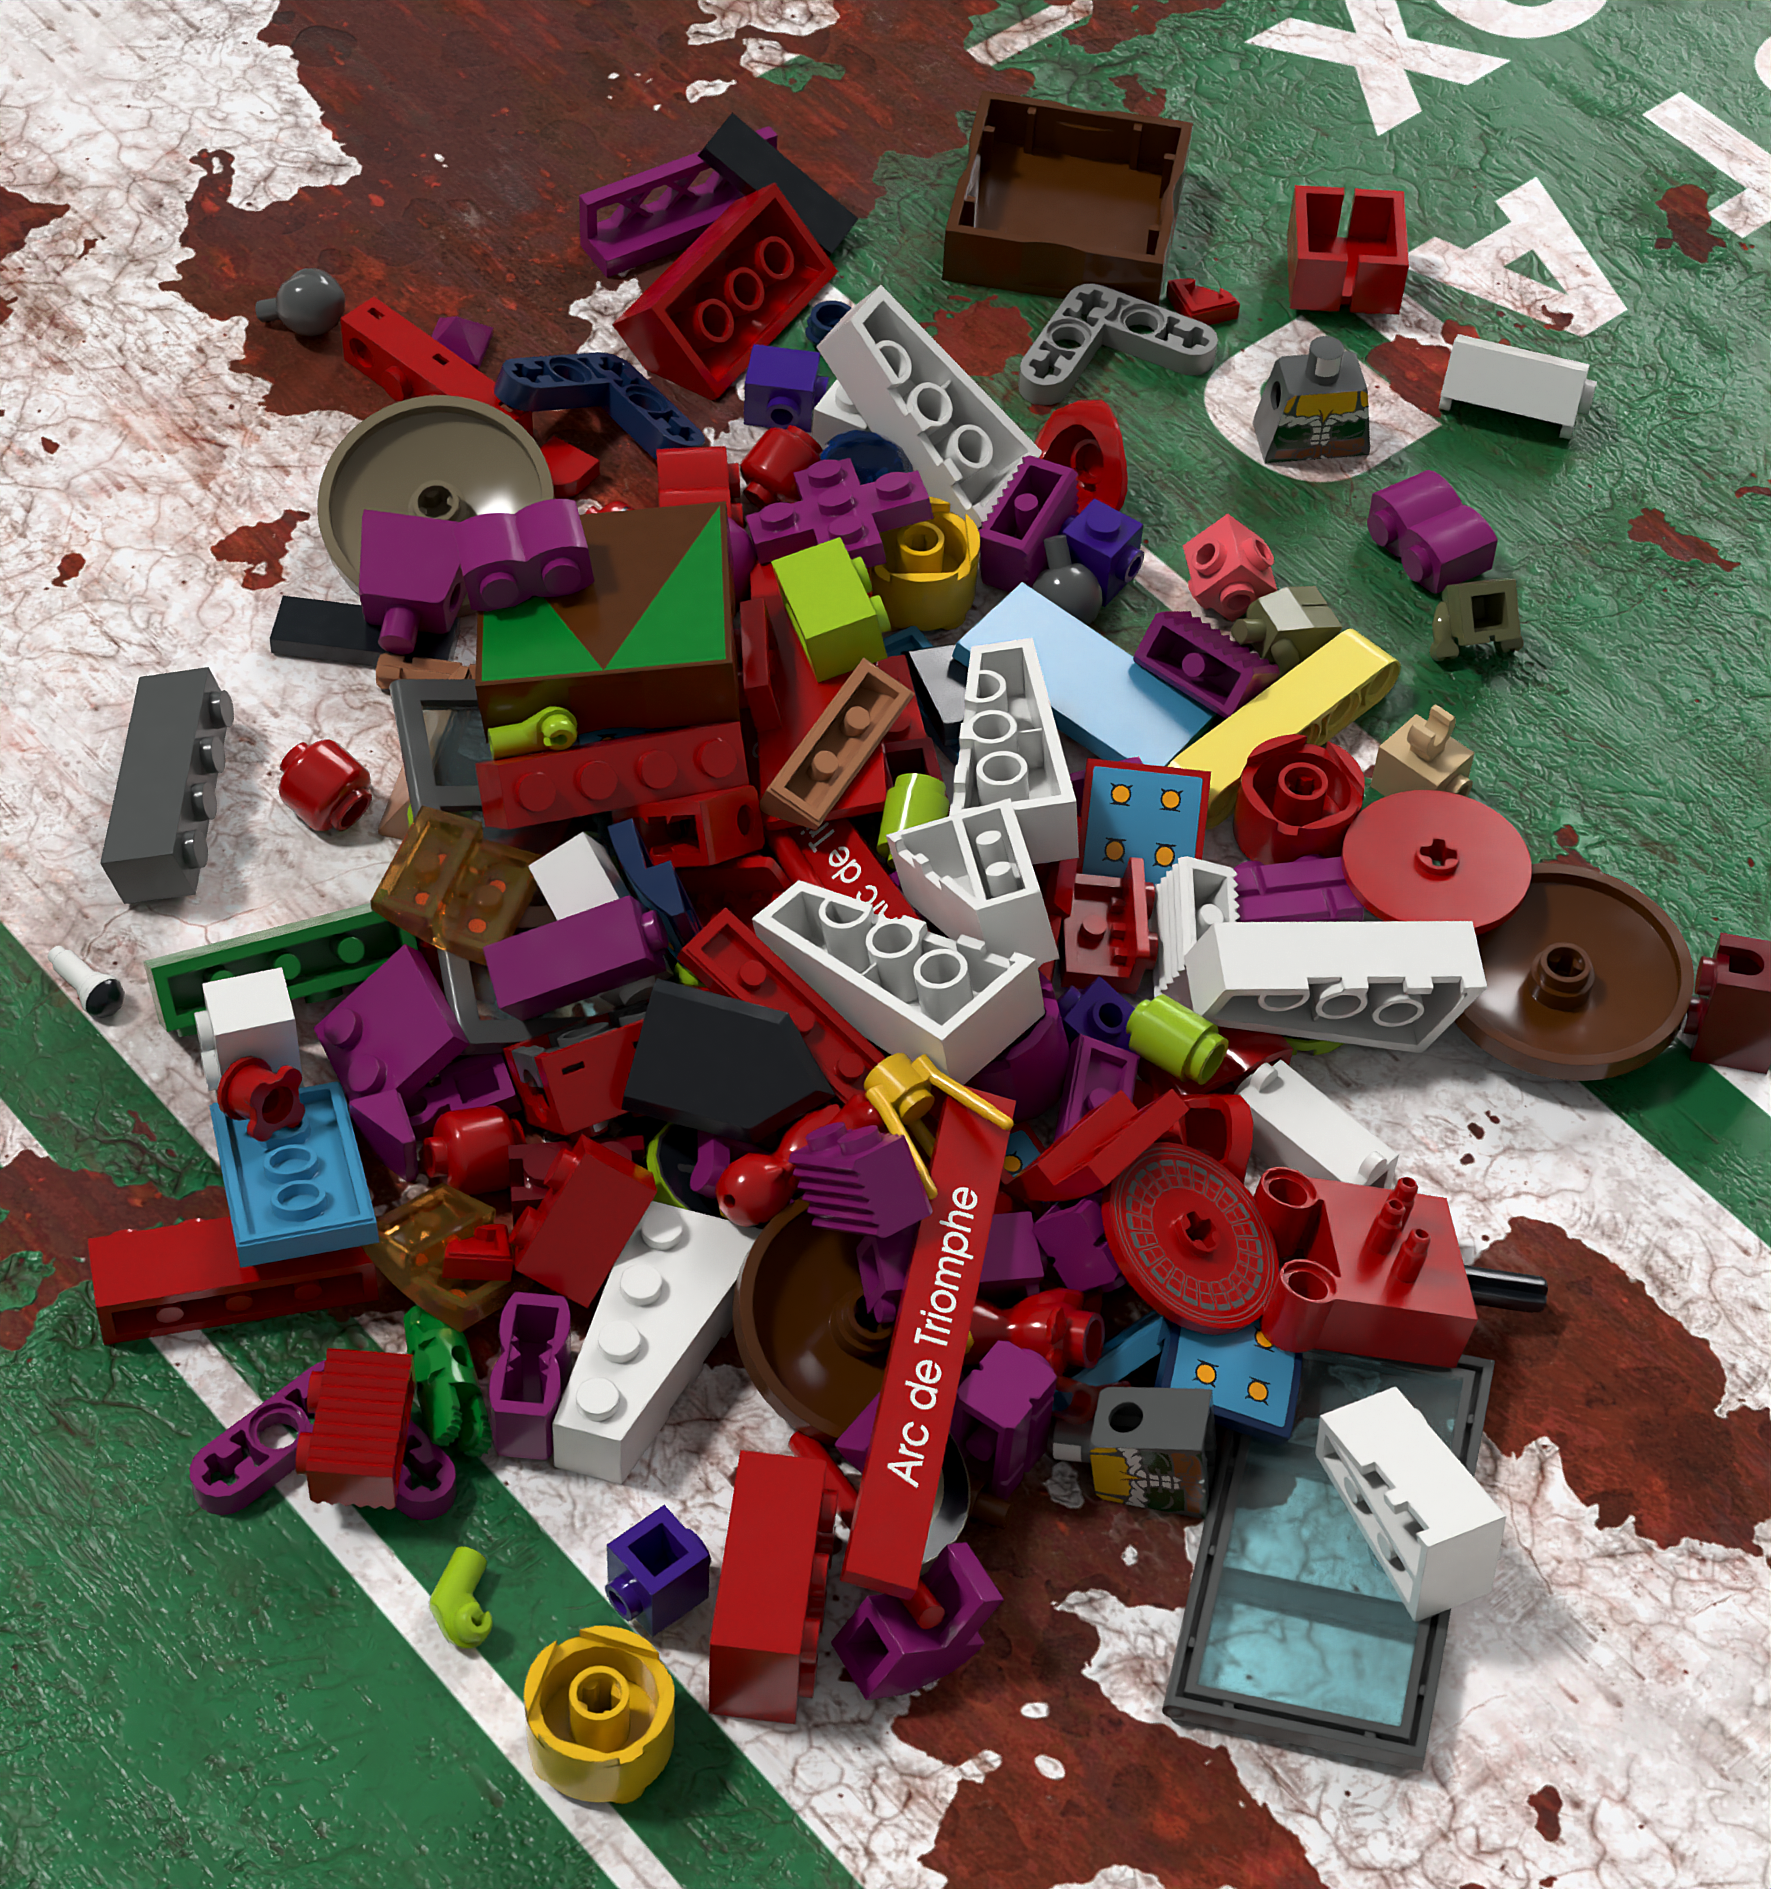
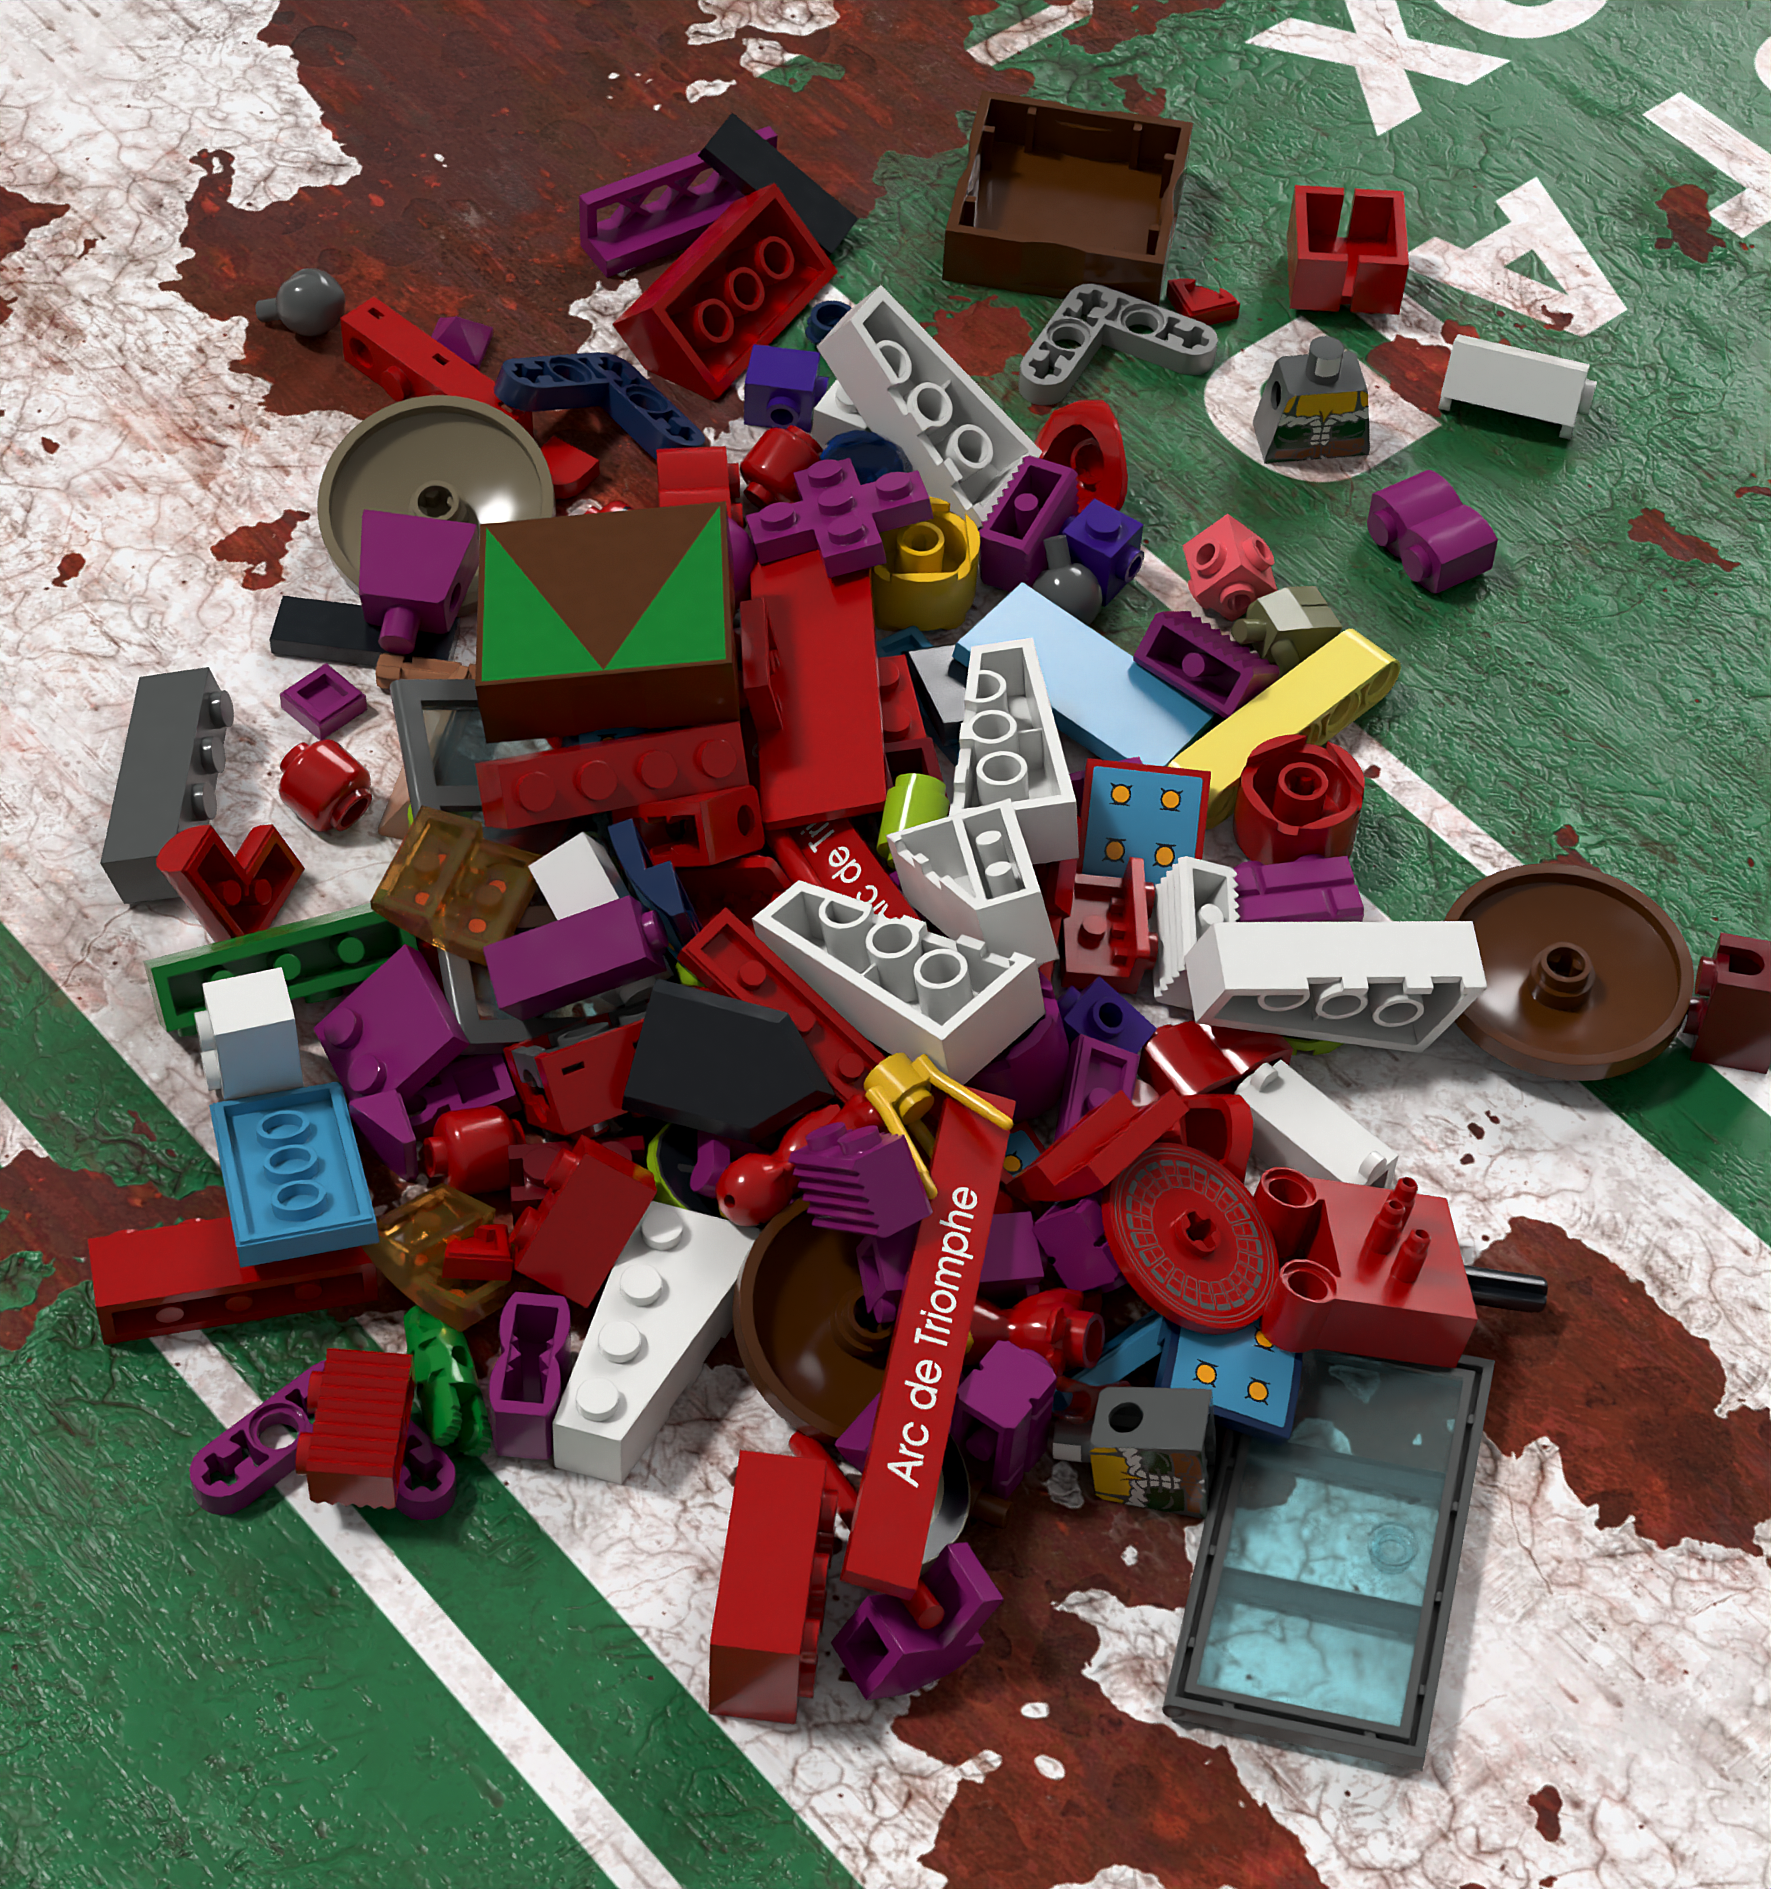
piece [48,946,125,1018] -> none
red brick [217,1056,305,1142] -> none
lime arm [429,1546,493,1648] -> none
magenta brick [452,499,595,611] -> none
lime arm [487,706,577,760] -> none
yellow brick [524,1626,674,1804] -> none
dark purple brick [605,1505,712,1638] -> none
nougat slope [759,658,915,831] -> none
lime piece [771,537,891,683] -> none
lime brick [1126,994,1228,1085] -> none
white wedge [1315,1387,1507,1623] -> none
piece [1341,790,1532,935] -> none
tan brick [1370,704,1474,797] -> none
olive piece [1429,578,1524,661] -> none
none -> red brick [156,824,305,942]
none -> magenta tile [280,663,367,740]

